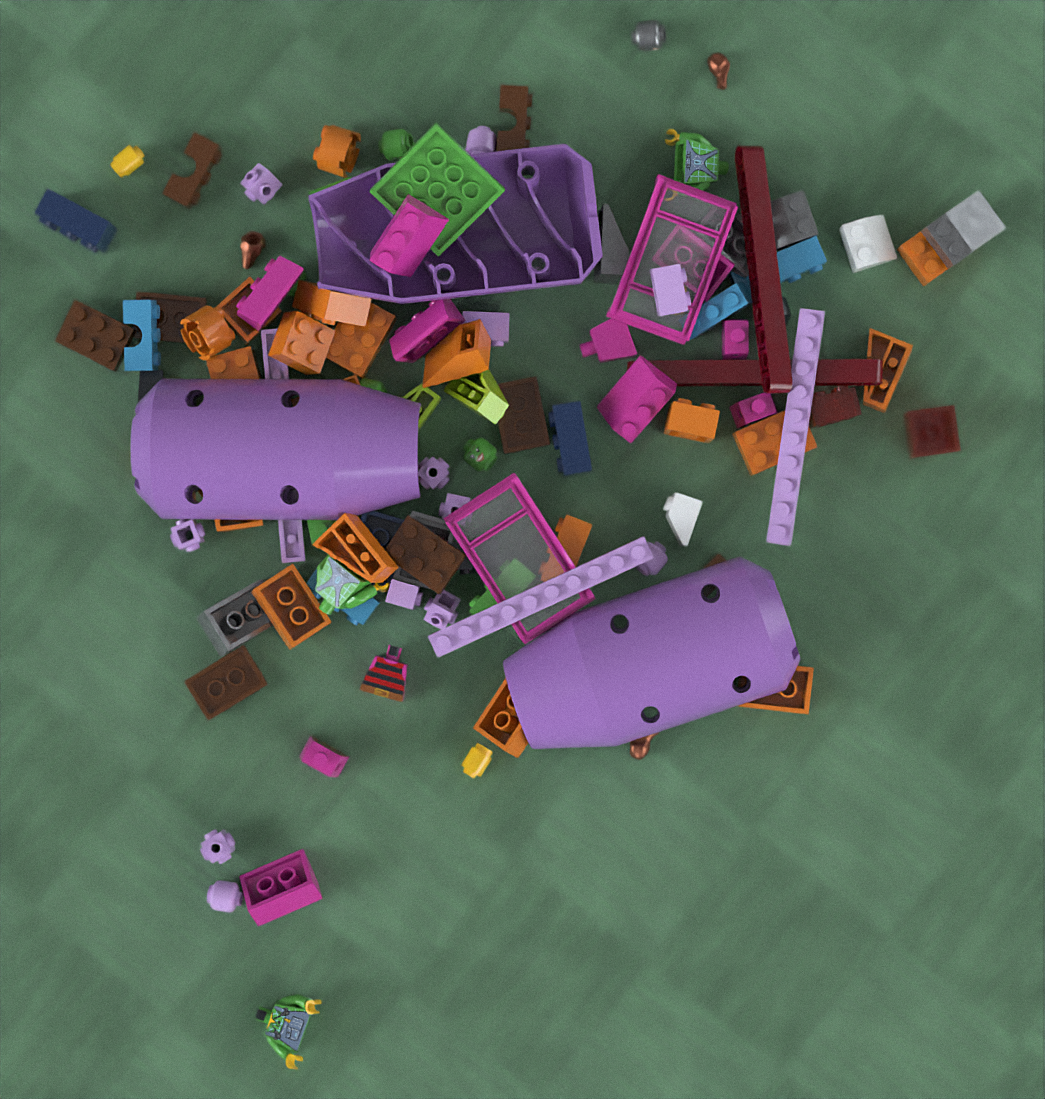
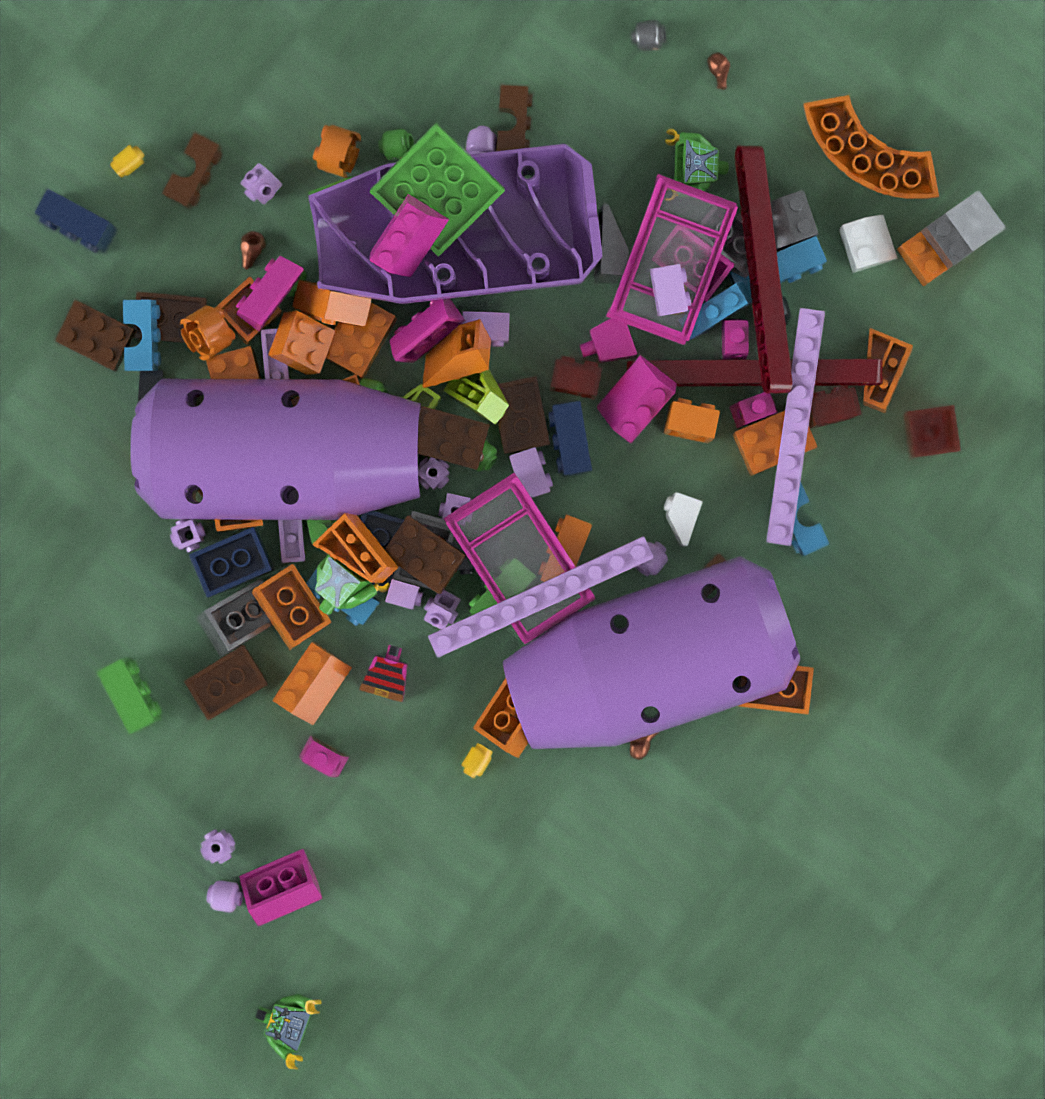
none -> bright green brick [97,657,162,735]
none -> dark blue brick [189,527,275,598]
none -> orange slope [272,642,353,725]
none -> reddish brown plate [418,406,490,470]
none -> lavender brick [509,447,553,498]
none -> clear red brick [550,356,602,400]
none -> dark azure arch [771,481,829,556]
none -> orange brick [803,95,939,199]

